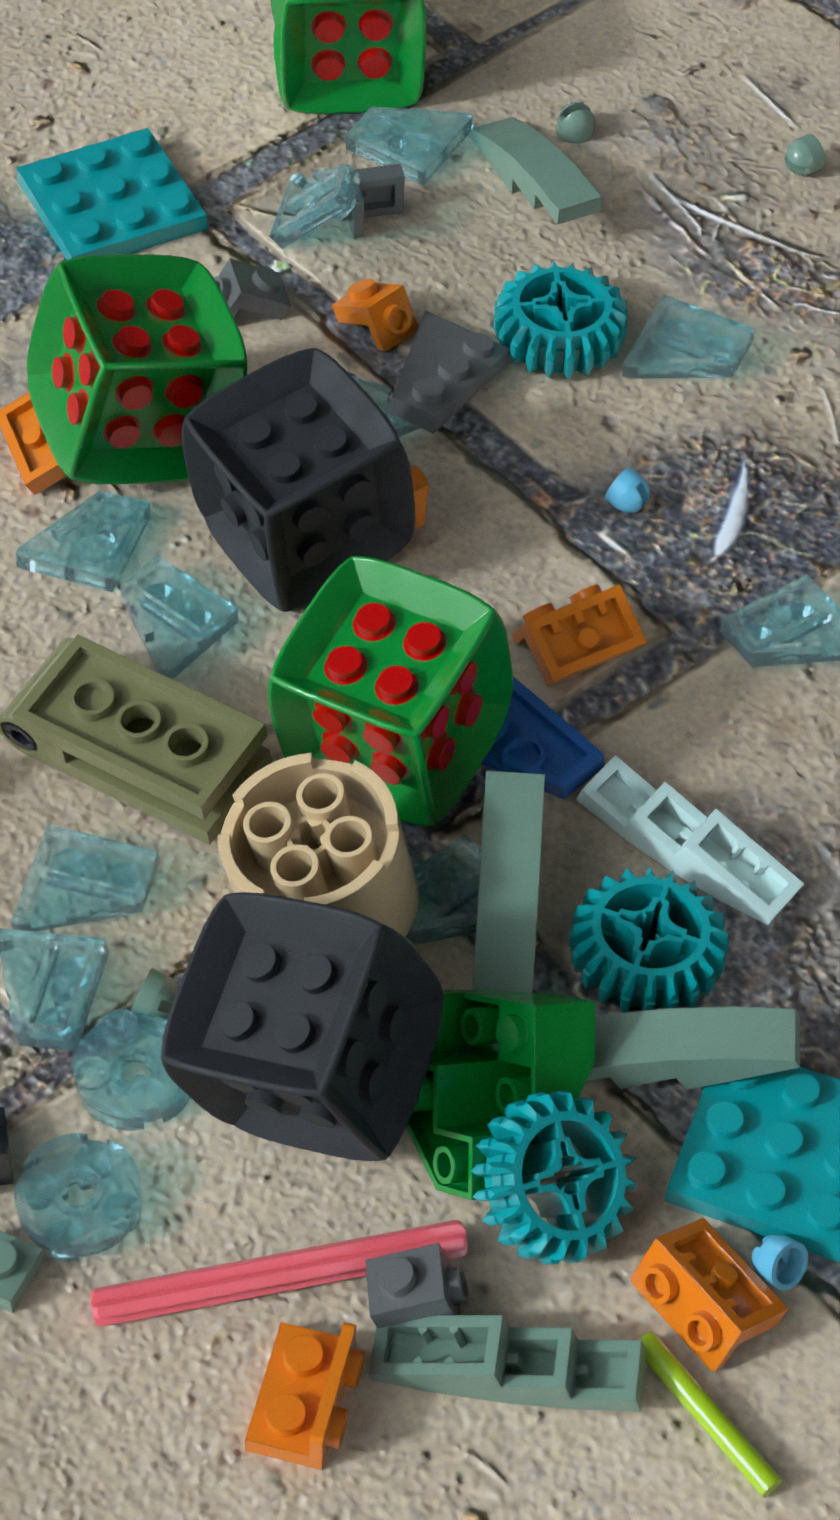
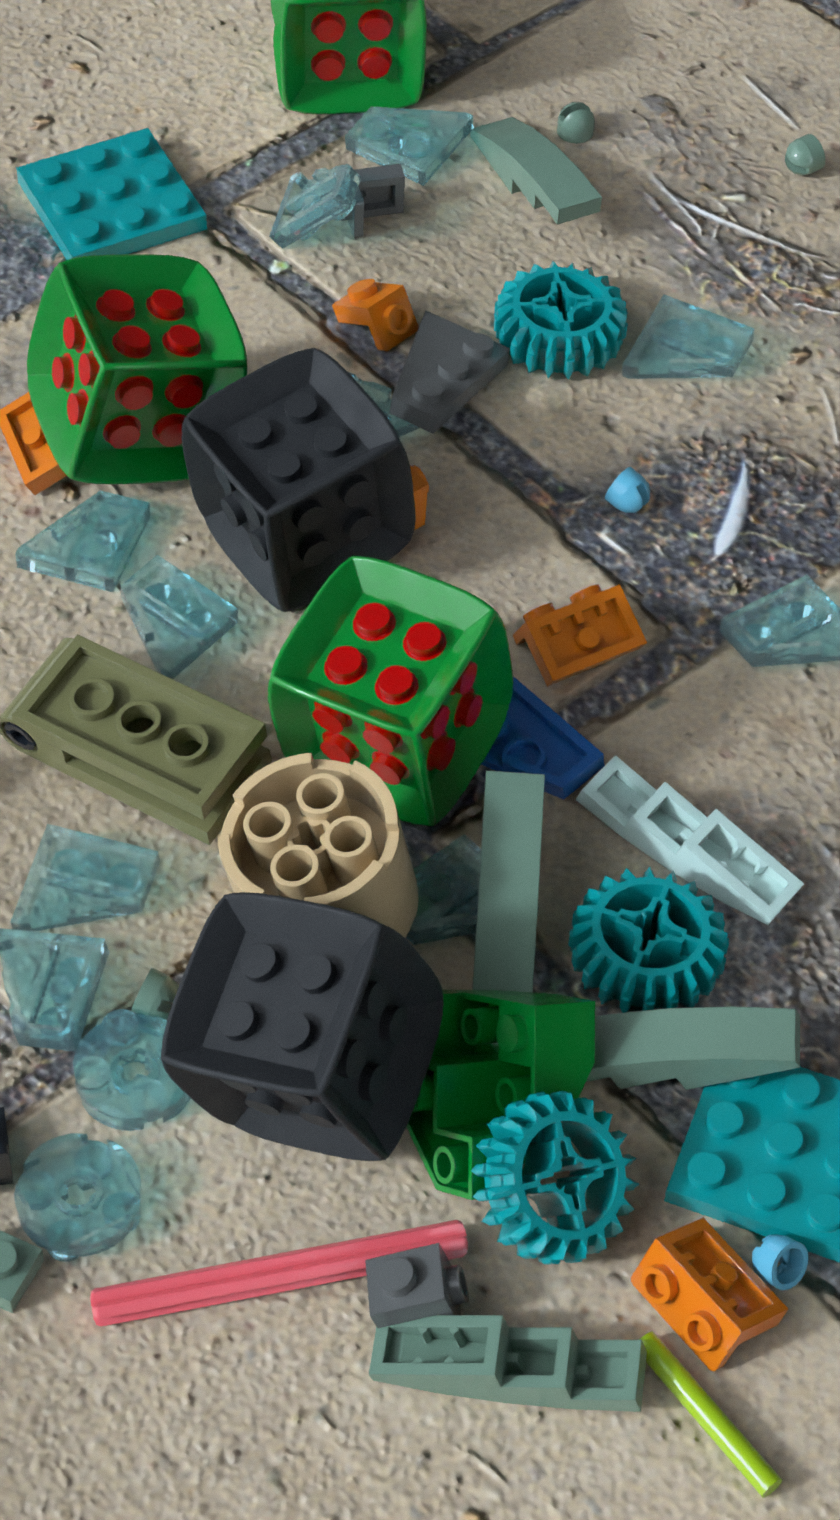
dark grey bracket [214,259,291,320] -> none
orange bracket [245,1322,366,1470] -> none

